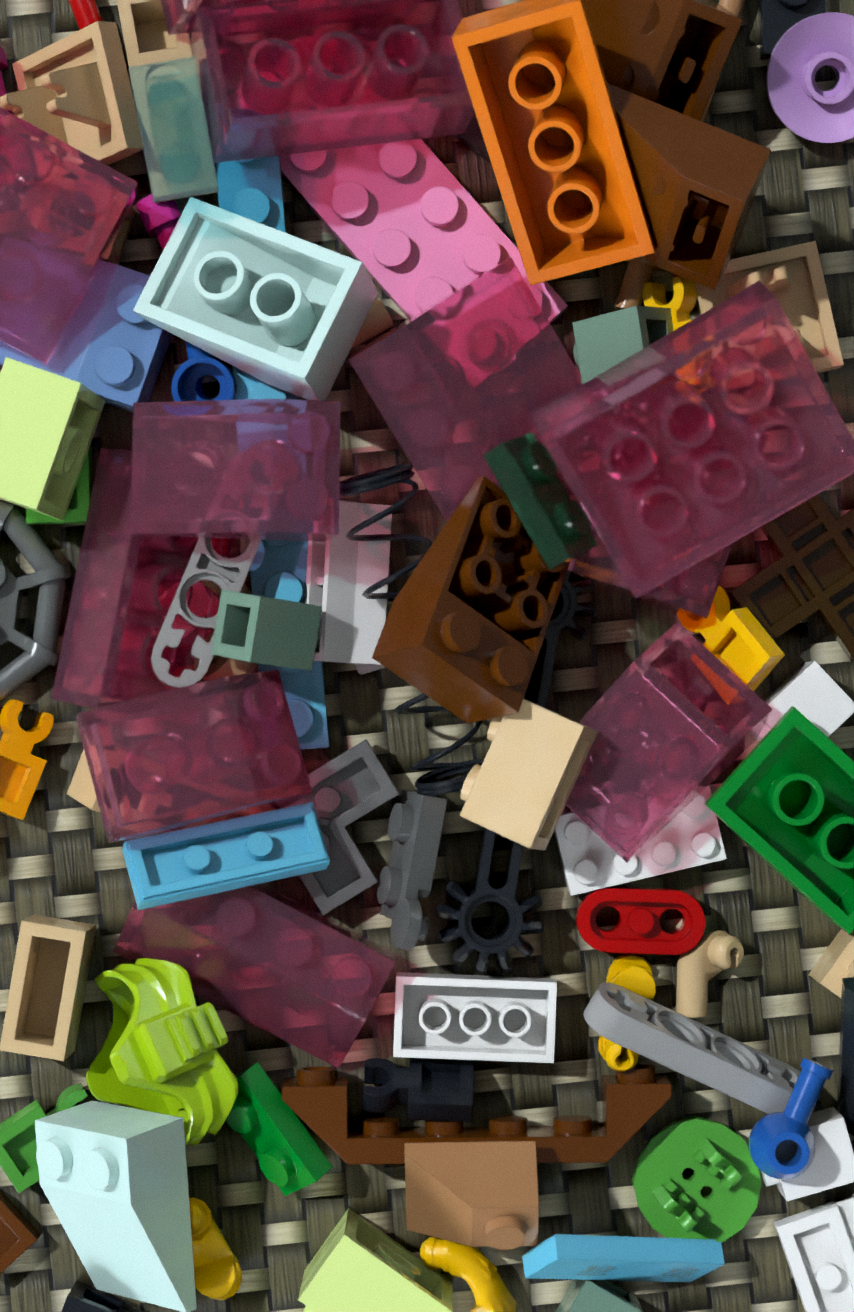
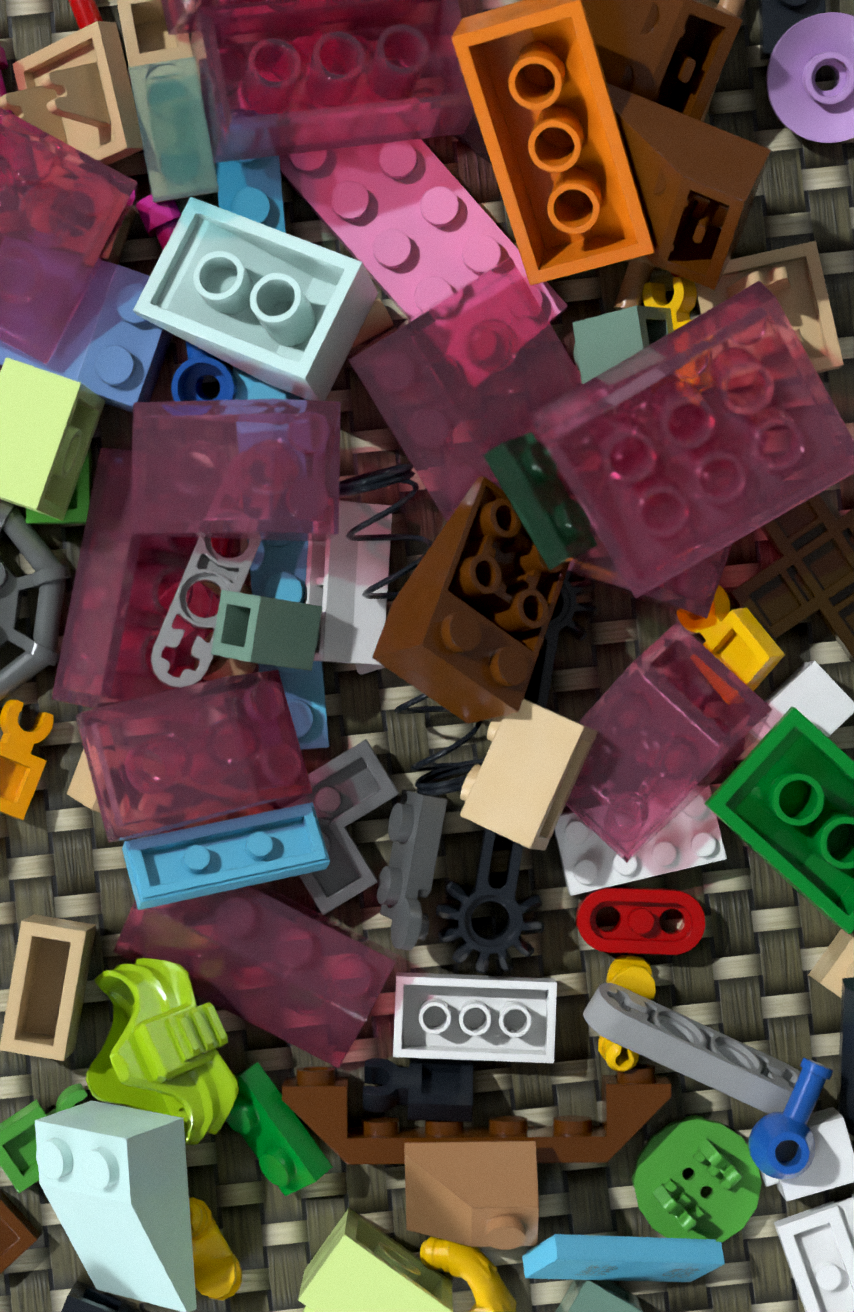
tan arm [676,930,744,1018] -> none

